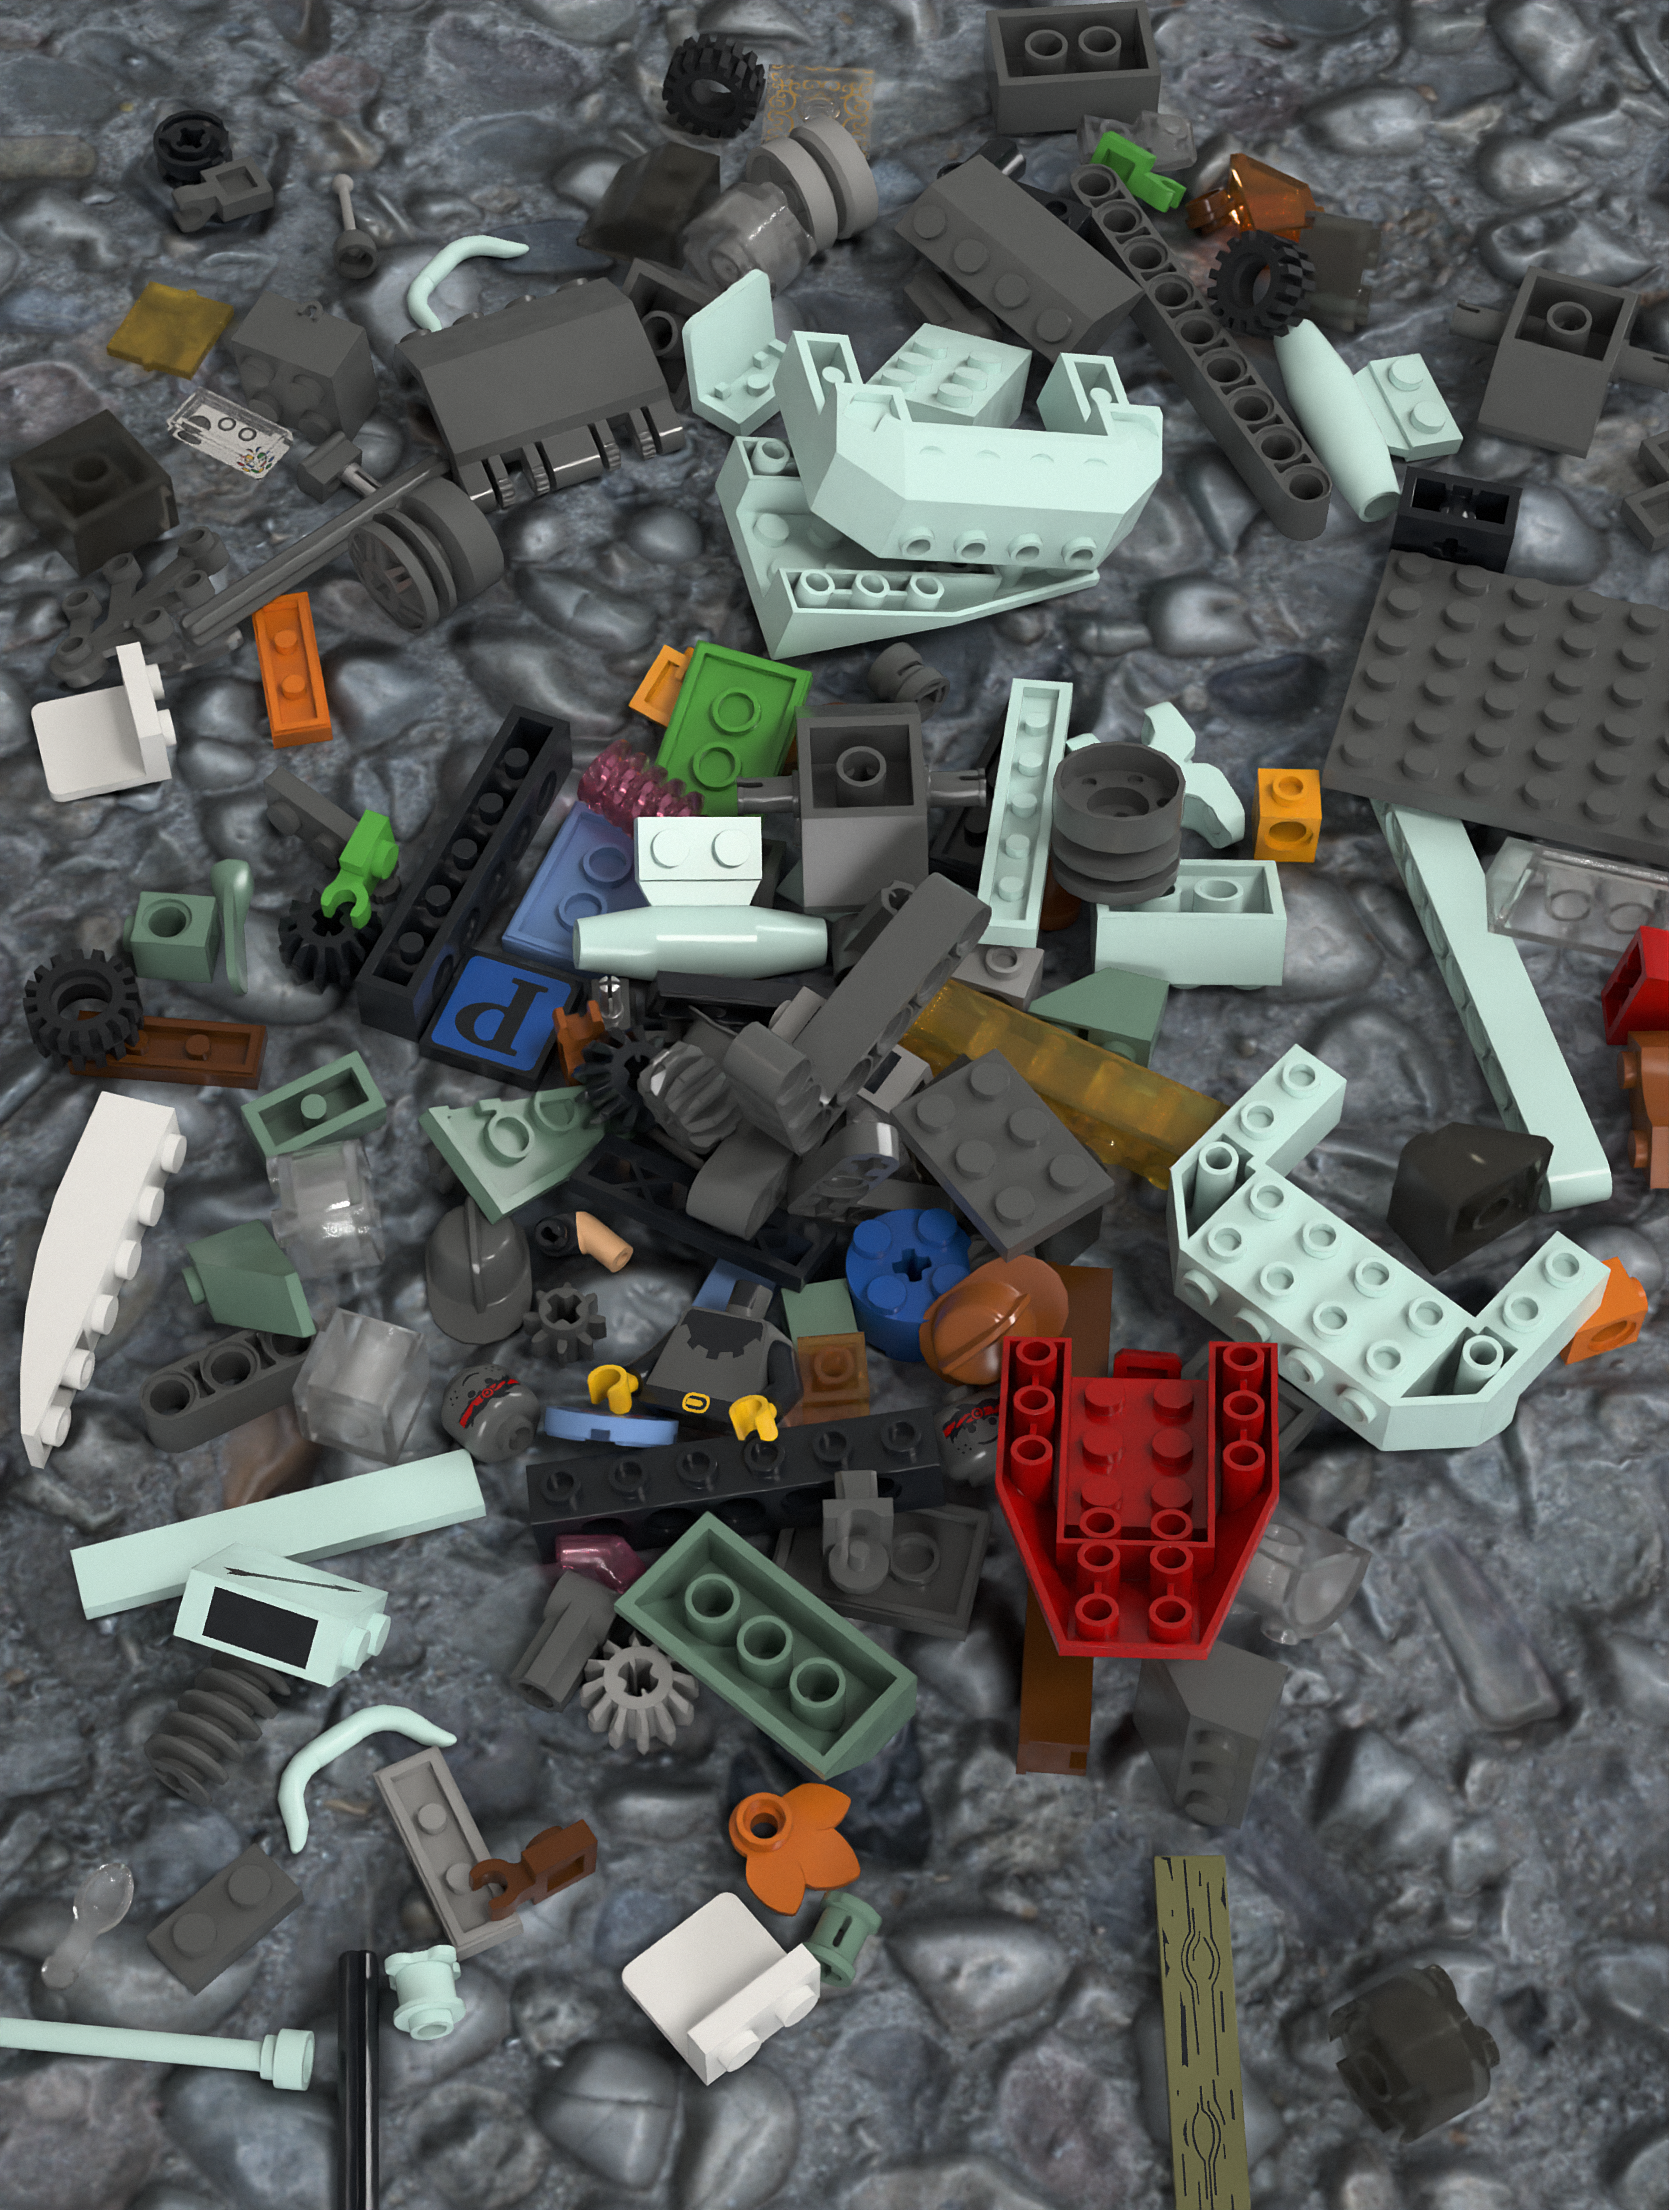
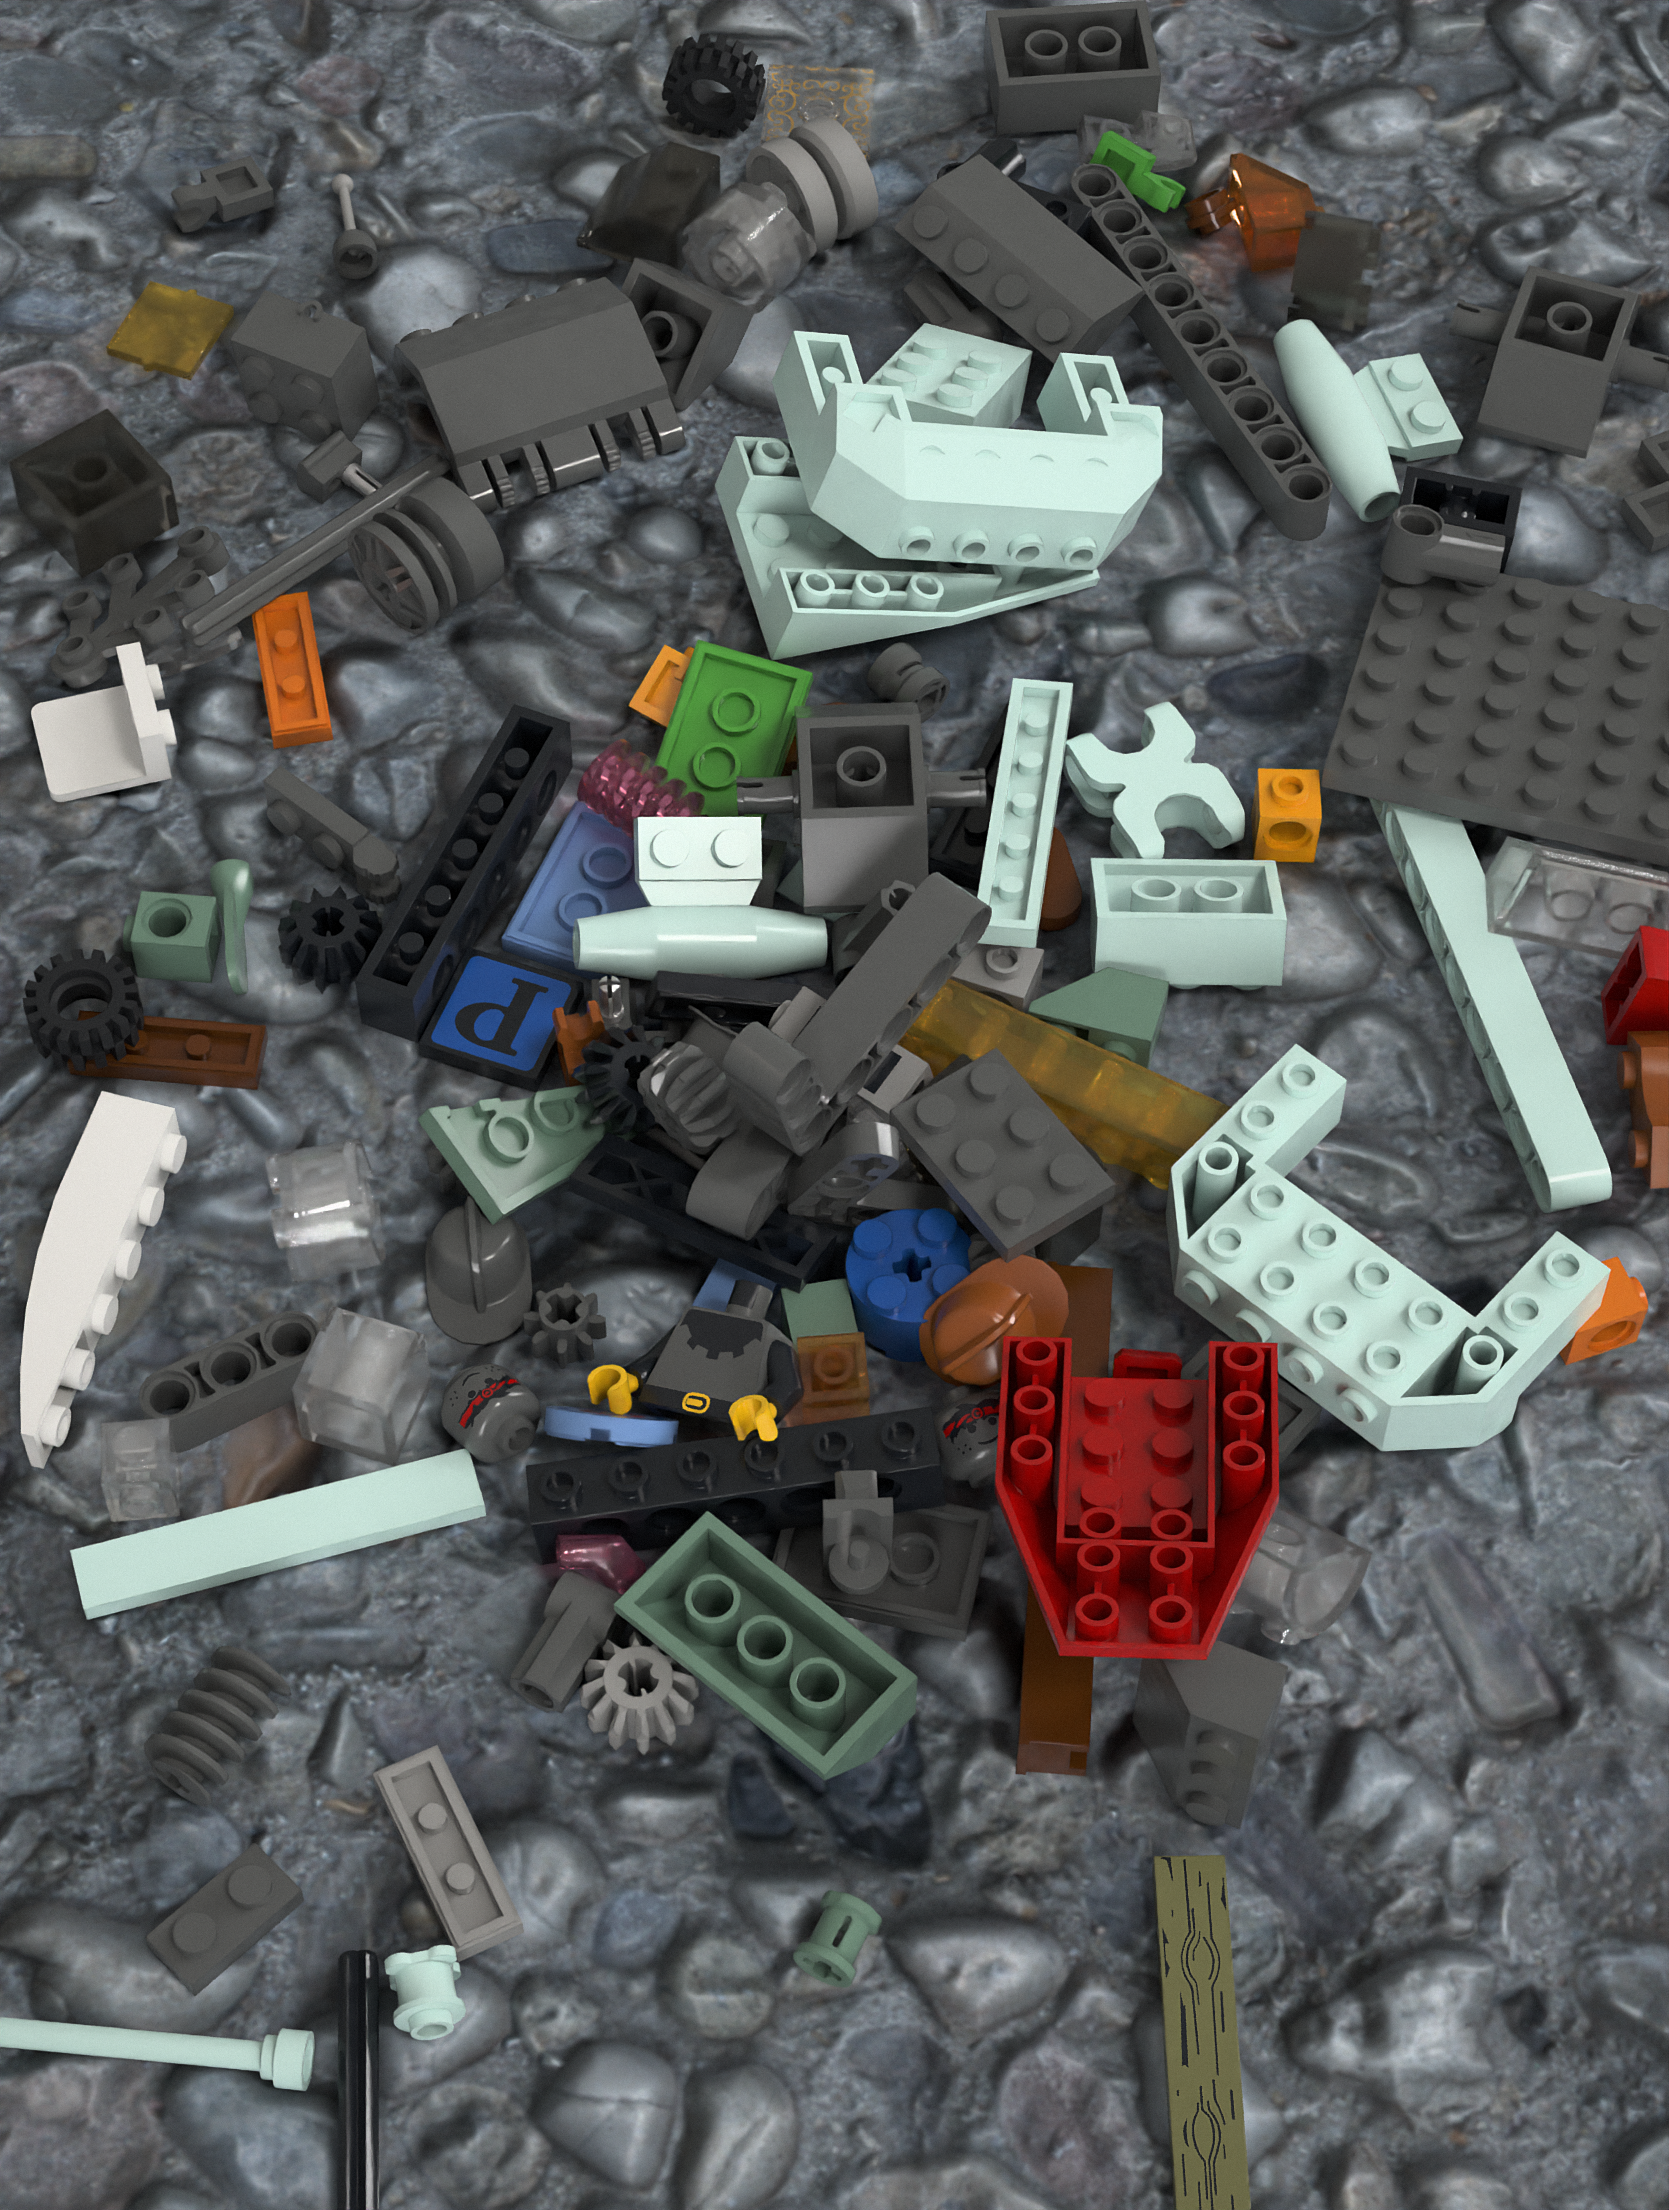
clear piece [41,1862,134,1991] -> none
black wheel [153,110,234,190] -> none
clear tile [166,386,294,481] -> none
light aqua brick [173,1542,391,1687] -> none
sand green slope [181,1219,317,1338] -> none
sand green brick [240,1050,387,1180] -> none
light aqua animal [278,1704,457,1854] -> none
bright green plate [321,809,399,929] -> none
light aqua animal [406,235,529,332] -> none
reddish brown plate [469,1819,598,1921] -> none
arm [533,1212,633,1273] -> none
white bracket [622,1892,820,2086] -> none
light aqua bracket [682,269,787,437] -> none
orange plate [729,1783,861,1917] -> none
dark grey wheel [1049,741,1186,906] -> none
black tyre [1207,230,1316,340] -> none
clear smoke brick [1328,1964,1500,2144] -> none
clear smoke slope [1386,1122,1554,1276] -> none
none -> clear brick [101,1418,180,1522]
none -> dark grey piece [1380,504,1505,587]

